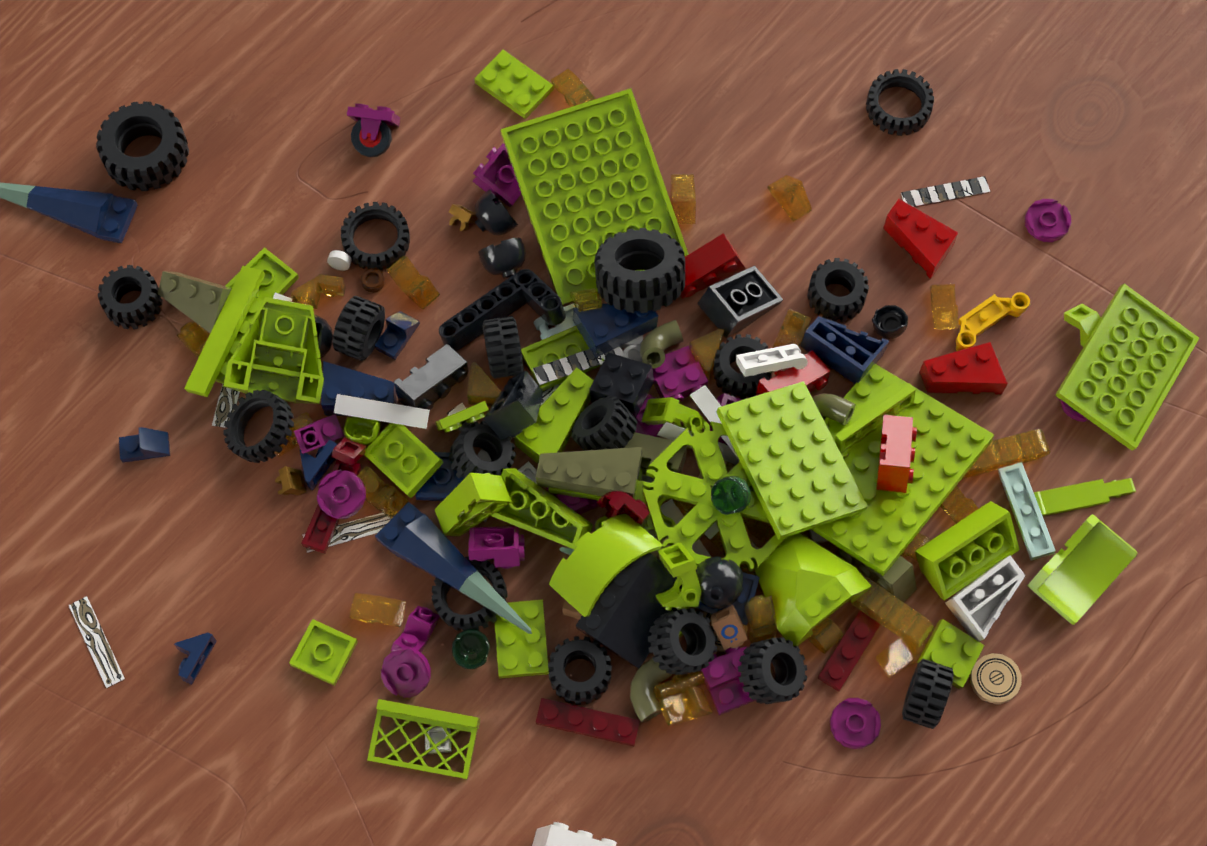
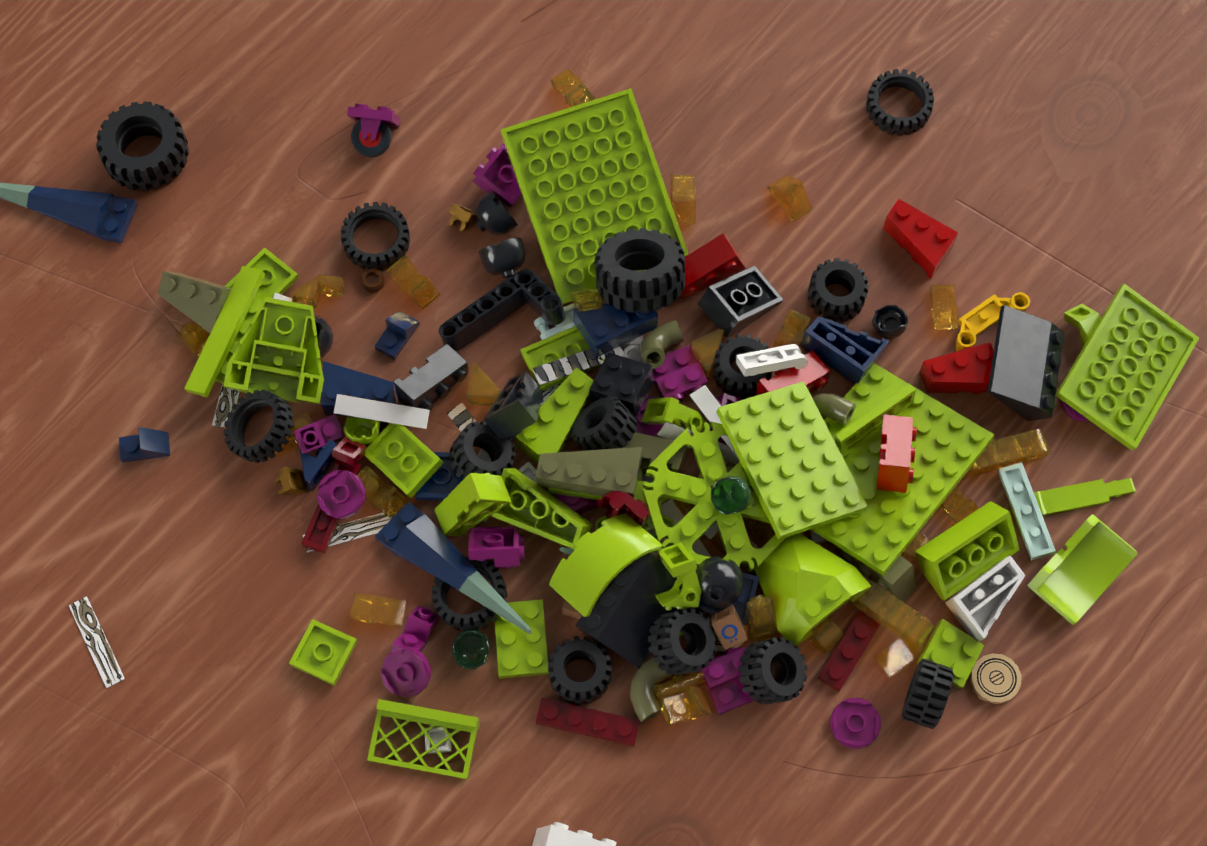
black tyre [98,265,163,330] -> none
dark blue slope [174,632,217,685] -> none
white tile [327,250,352,271] -> none
black tyre [333,296,385,361] -> none
lime plate [435,401,489,433] -> none
lime plate [474,50,554,119] -> none
black tyre [483,316,524,379] -> none
sticker [901,176,990,207] -> none
magenta tile [1025,199,1071,242] -> none
none -> slope [987,305,1065,421]

